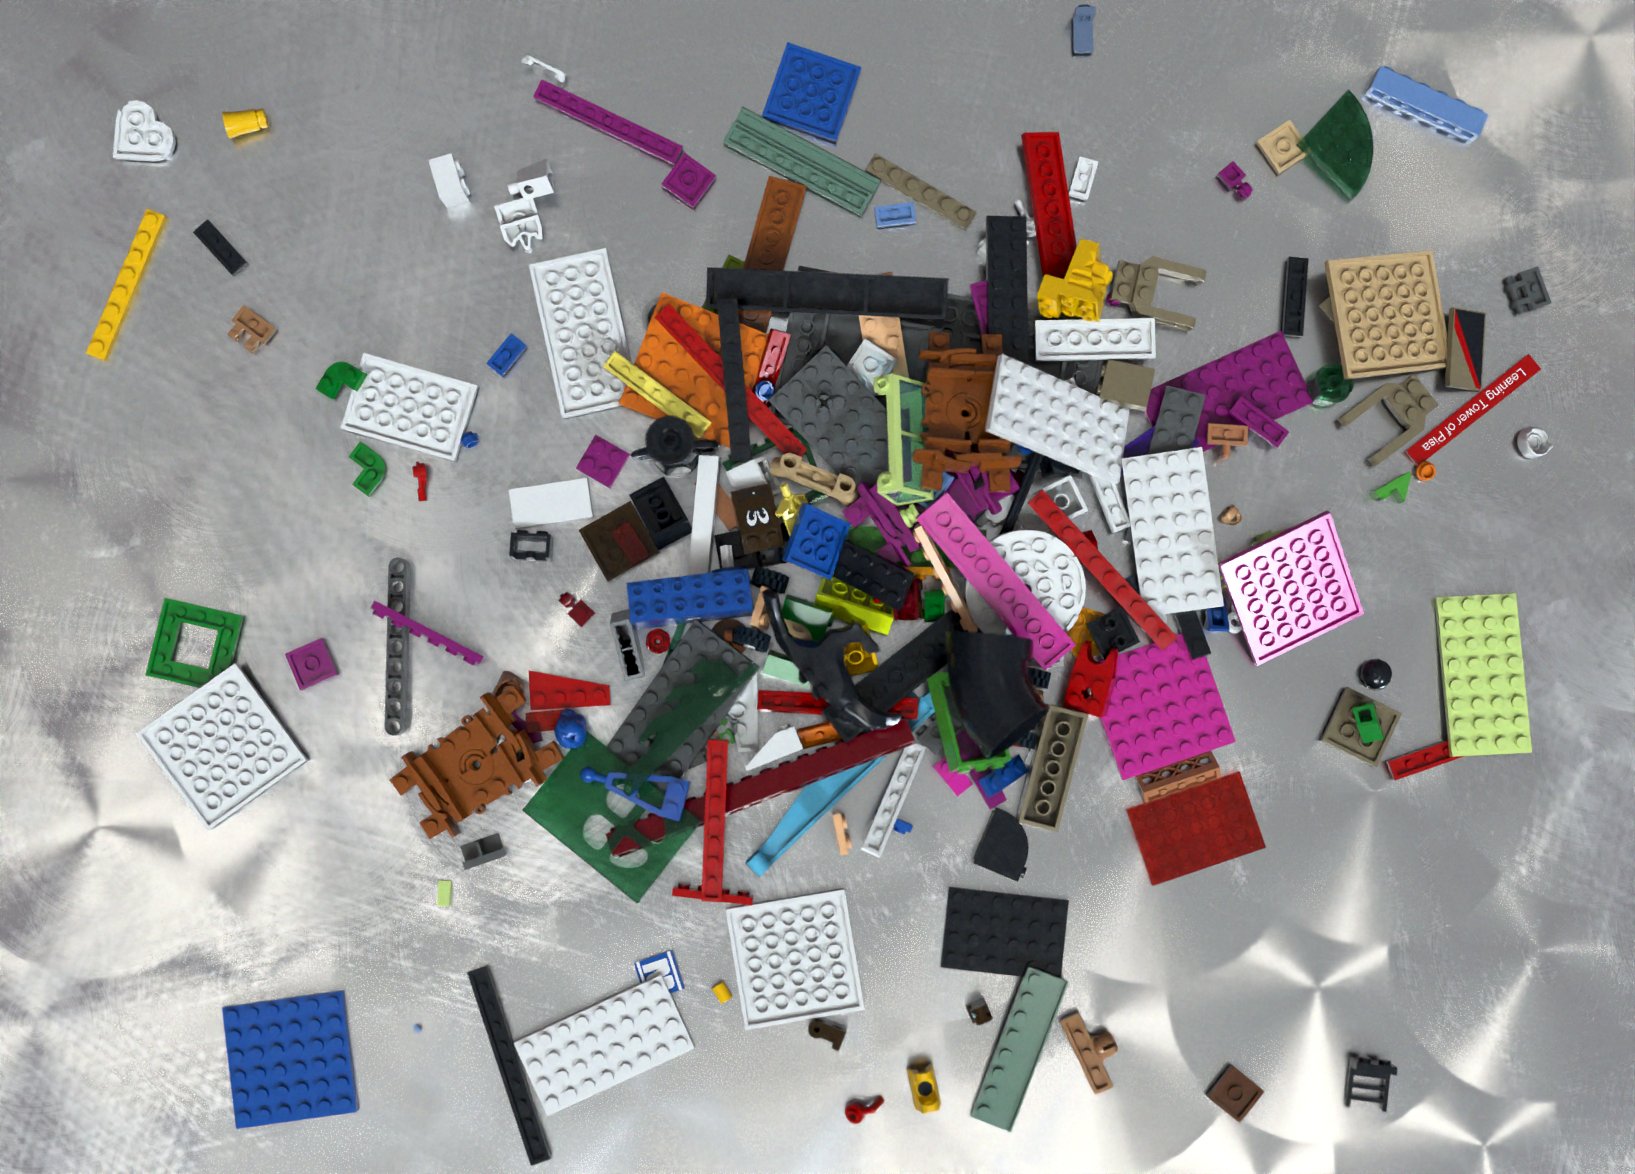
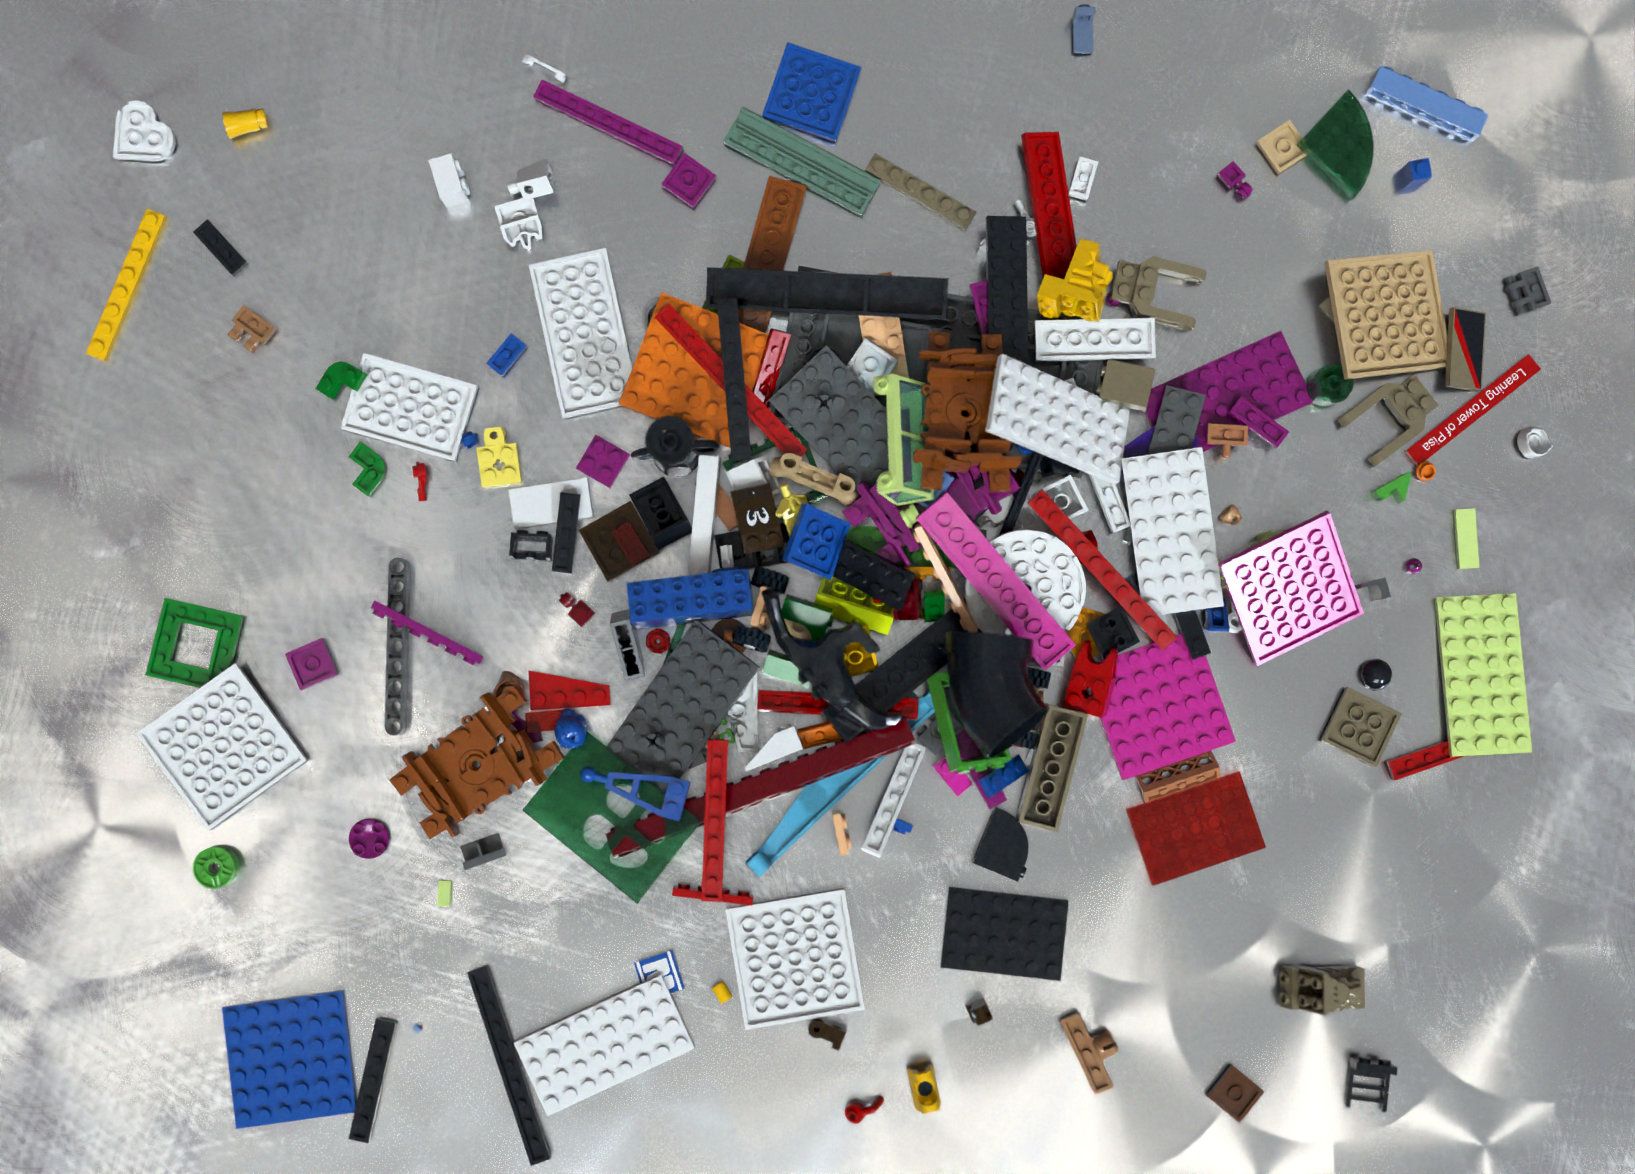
light yellow tile [603,350,712,438] -> none
clear green animal [623,659,759,797] -> none
blue plate [755,380,775,400] -> none
medium blue plate [874,202,916,228] -> none
sand green plate [970,965,1069,1133] -> none
black plate [1282,257,1309,337] -> none
green slope [1352,700,1384,743] -> none
none -> bright green wheel [192,845,240,889]
none -> black plate [348,1018,397,1143]
none -> magenta dish [349,819,389,859]
none -> light yellow plate [476,427,522,487]
none -> black tile [552,492,581,574]
none -> dark tan brick [1279,965,1365,1015]
none -> dark grey panel [1355,578,1391,601]
none -> blue brick [1402,158,1433,186]
none -> magenta hinge [1405,558,1422,574]
none -> yellowish green tile [1453,508,1480,569]

